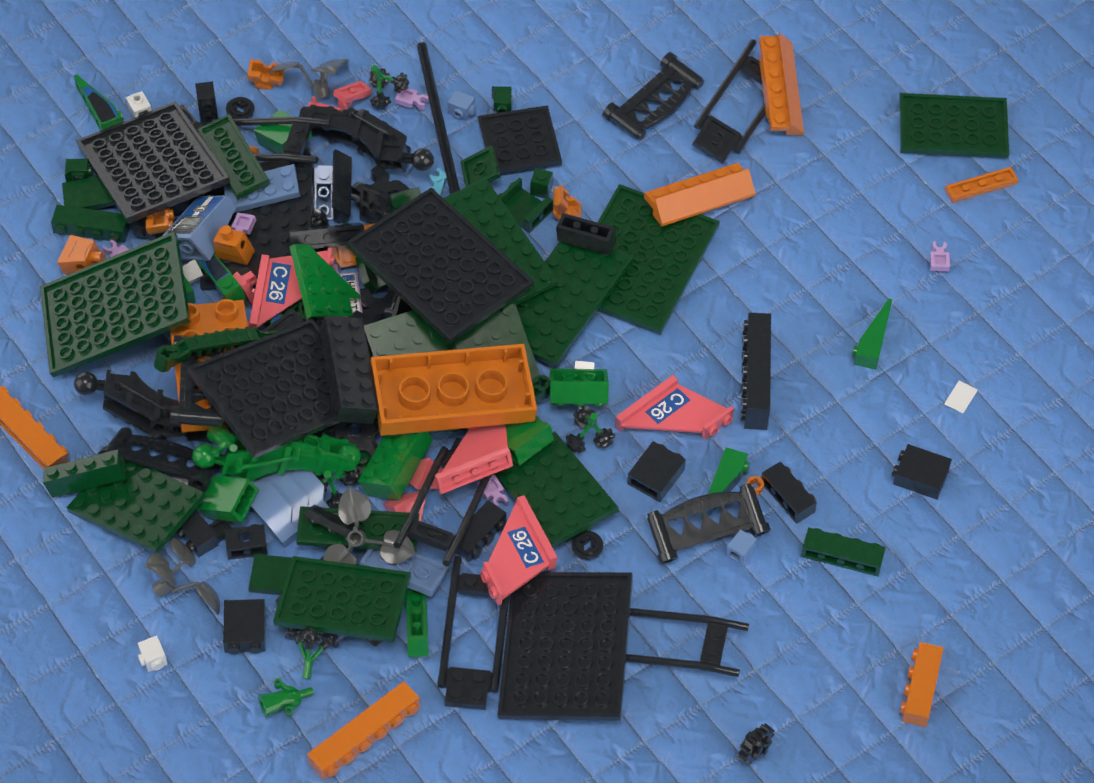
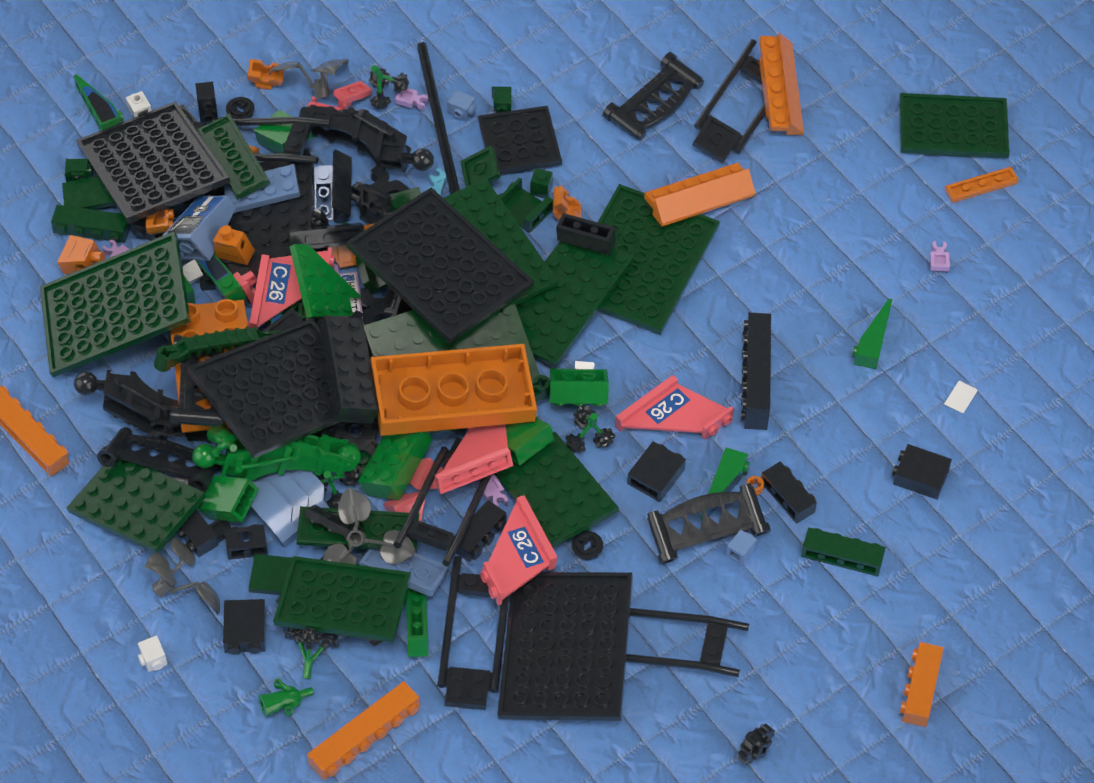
dark green brick [43,449,127,498] -> none
lavender plate [231,213,256,235] -> none

